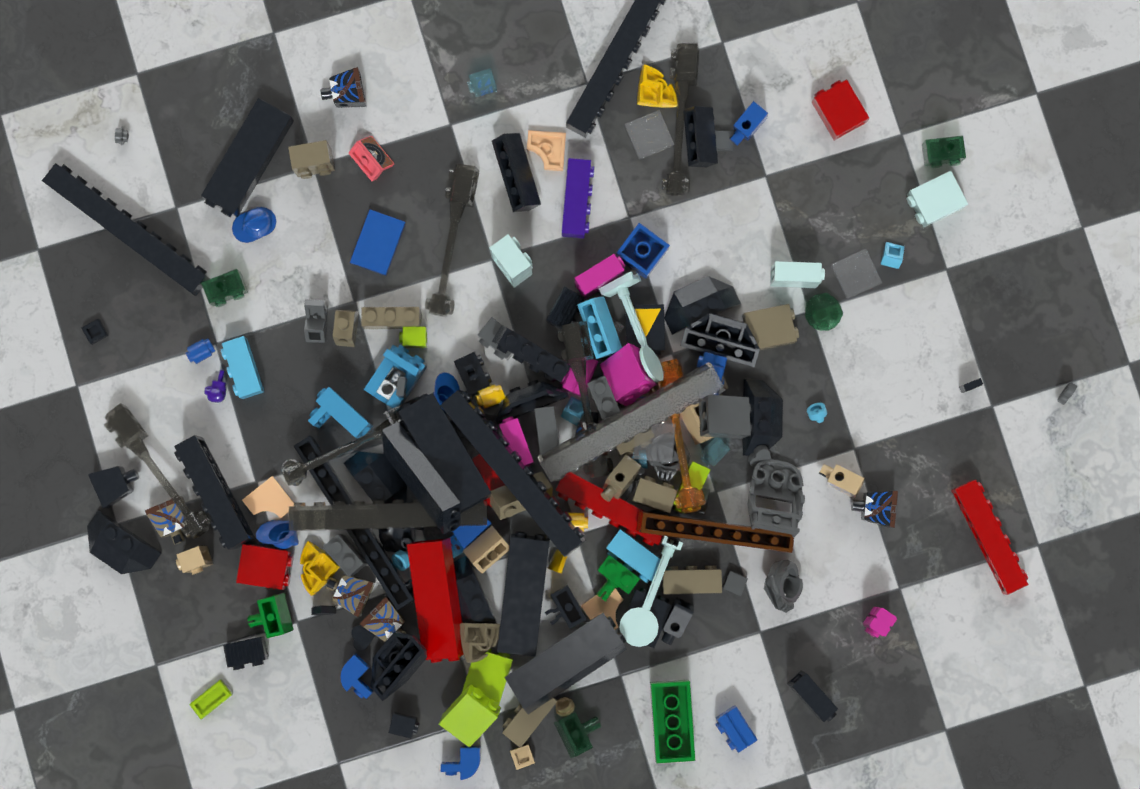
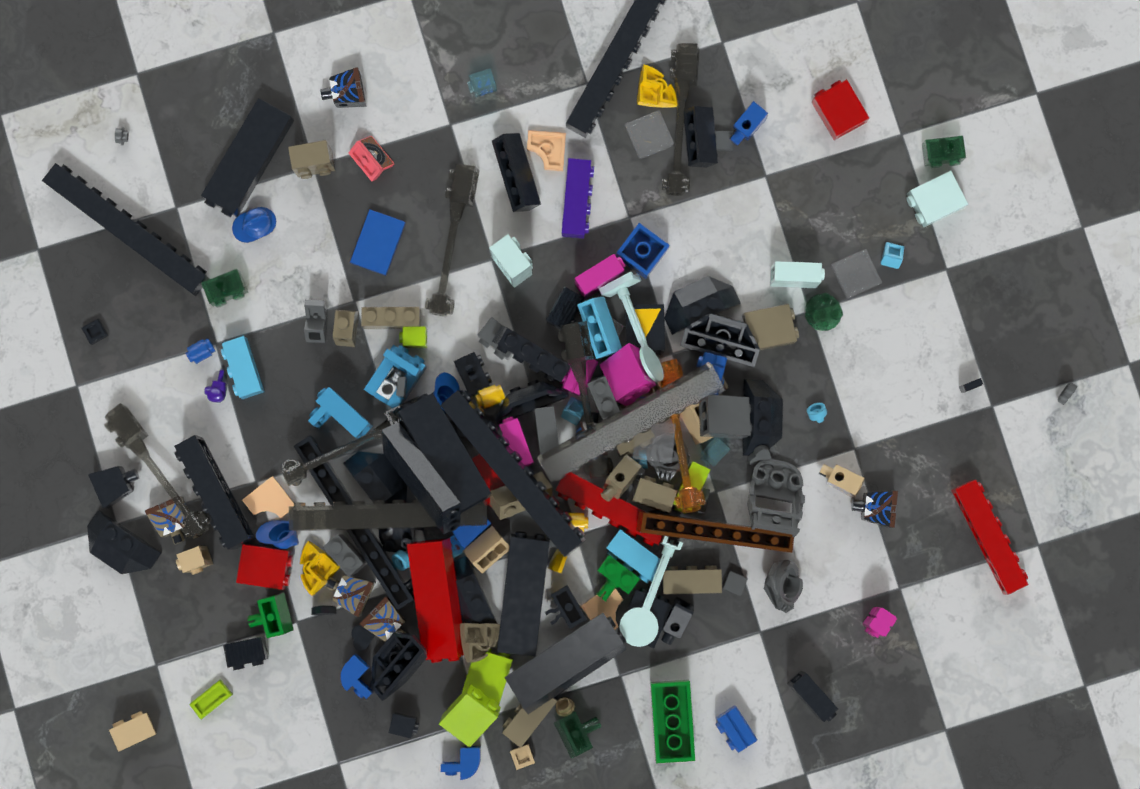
none -> tan brick [109,711,157,752]

